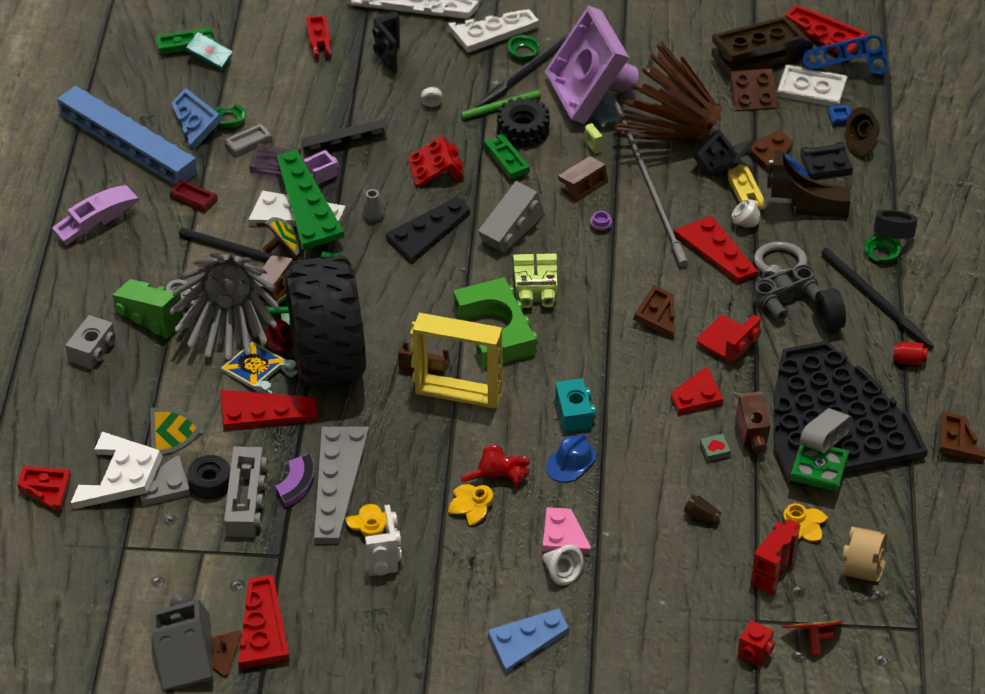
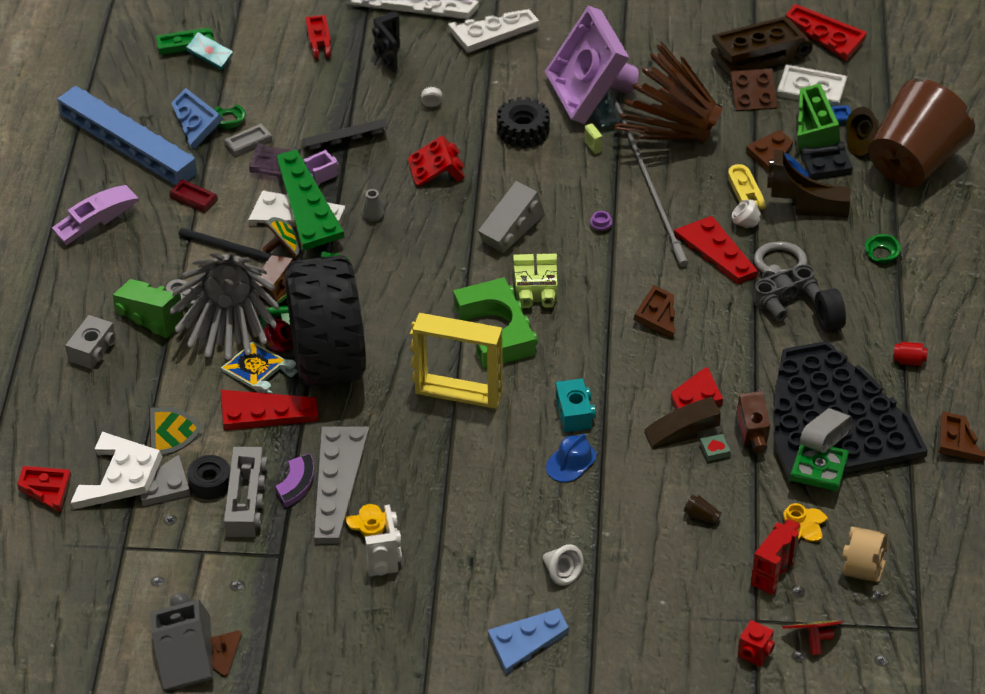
red wing [238,575,289,669] -> none
black wing [386,197,470,264] -> none
reddish brown hinge [398,341,450,376] -> none
yellow plate [448,484,494,526] -> none
bright green bar [461,90,541,120] -> none
red animal [461,444,530,488] -> none
black piece [475,30,572,108] -> none
green plate [482,134,530,180] -> none
green piece [508,35,540,61] -> none
bright pink wing [542,507,590,555] -> none
reddish brown hinge [558,156,608,202] -> none
black bracket [692,129,755,176] -> none
red bracket [697,315,761,364] -> none
blue beam [803,34,888,74] -> none
black piece [821,248,934,349] -> none
black tyre [874,210,918,239] -> none
none -> dark brown slope [644,397,721,449]
none -> bright green wedge [797,83,841,154]
none -> reddish brown cone [868,79,975,188]

